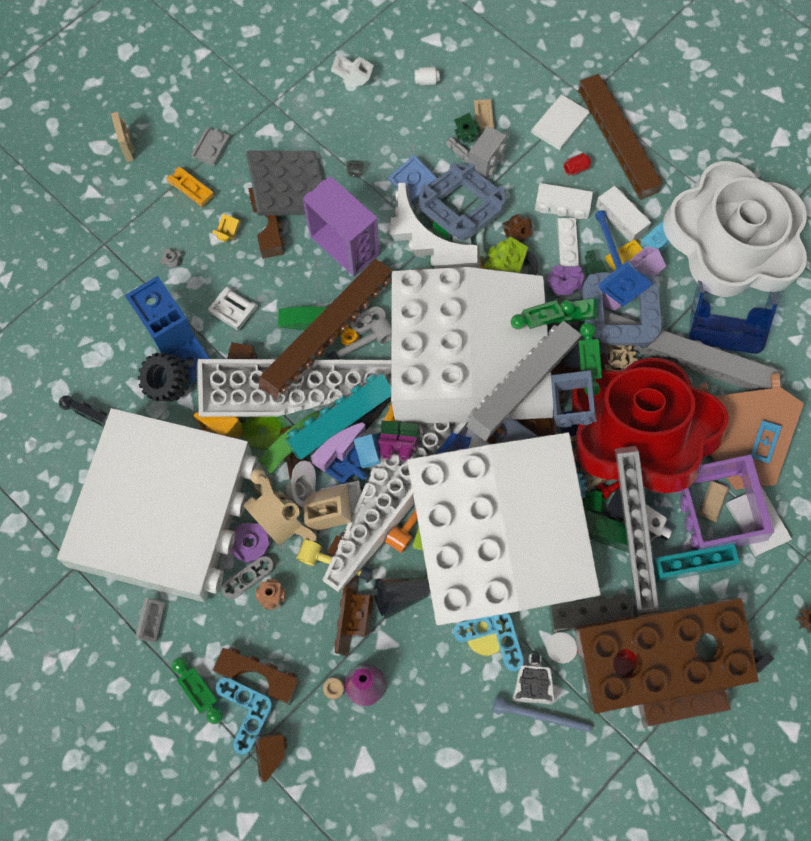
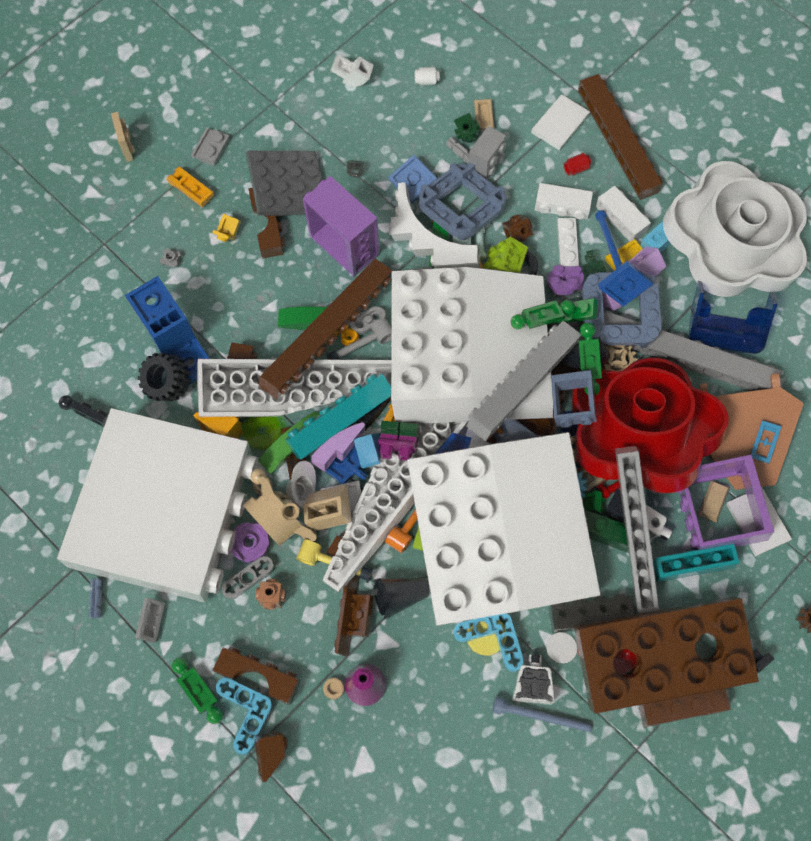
white plate [208,286,258,331] -> none
none -> sand blue axle [89,578,103,619]

